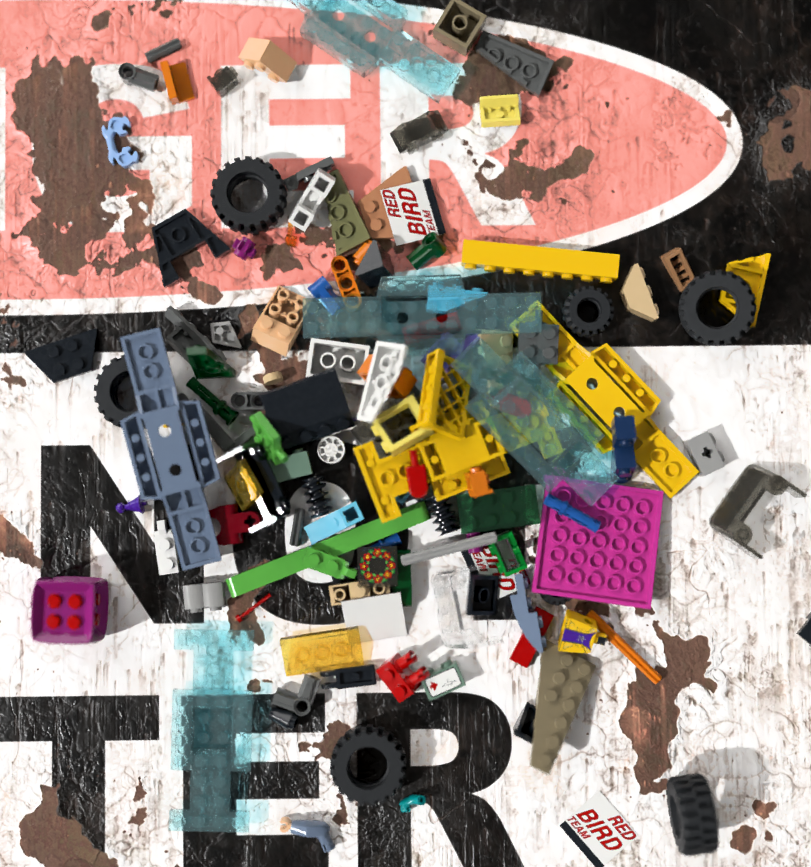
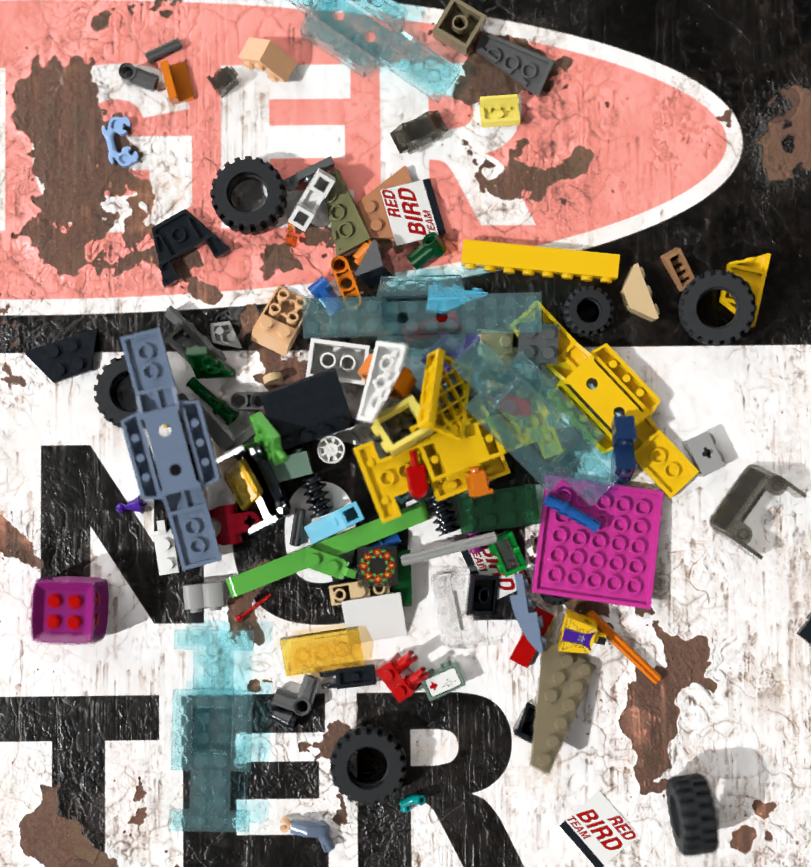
magenta gear [232,237,257,261] -> none

